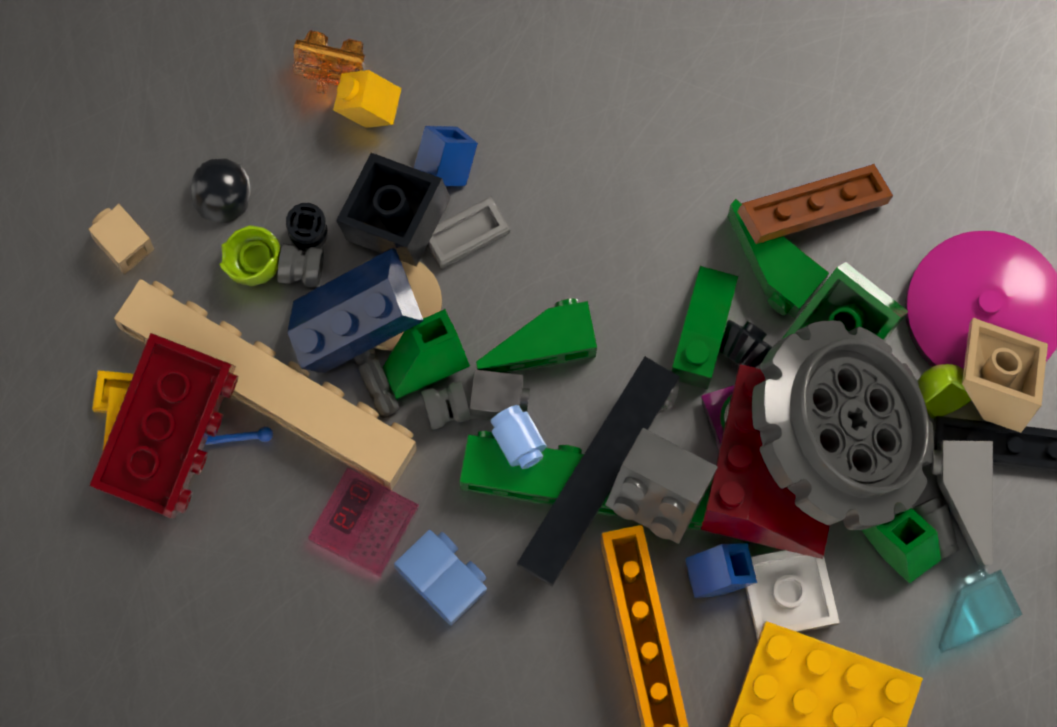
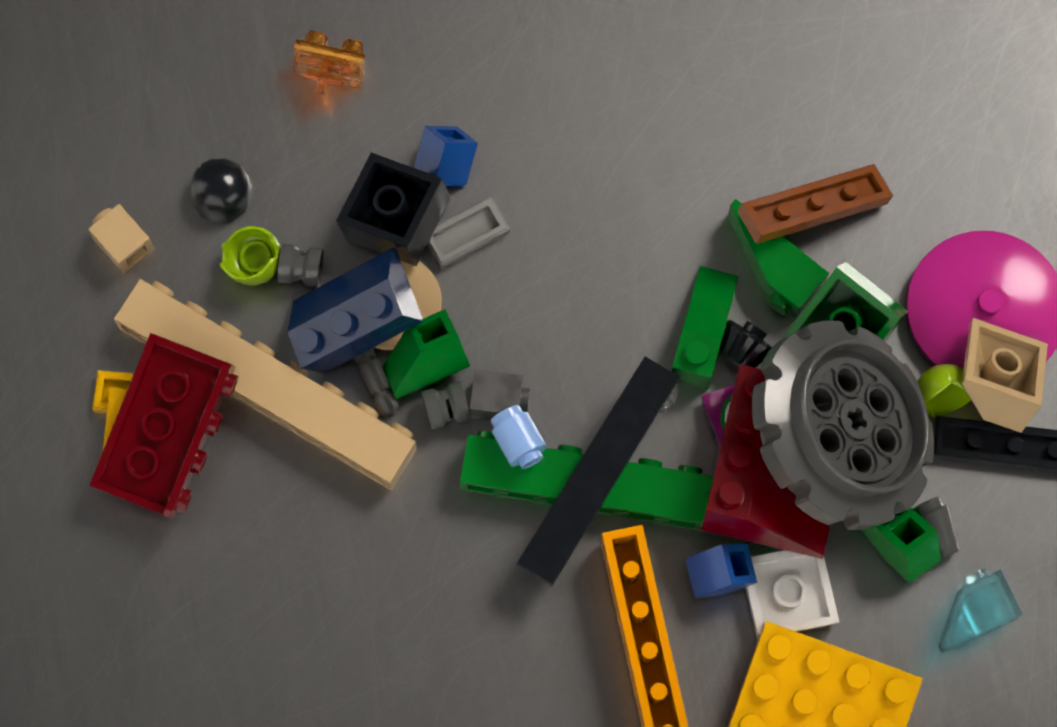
blue hinge [205,426,273,445] -> none
black wheel [286,203,328,252] -> none
clear pink tile [308,467,419,578] -> none
yellow brick [333,70,402,128] -> none
medium blue brick [394,529,487,626] -> none
green slope [476,298,597,373] -> none
dark grey brick [605,428,718,544] -> none
light grey slope [930,440,993,566] -> none

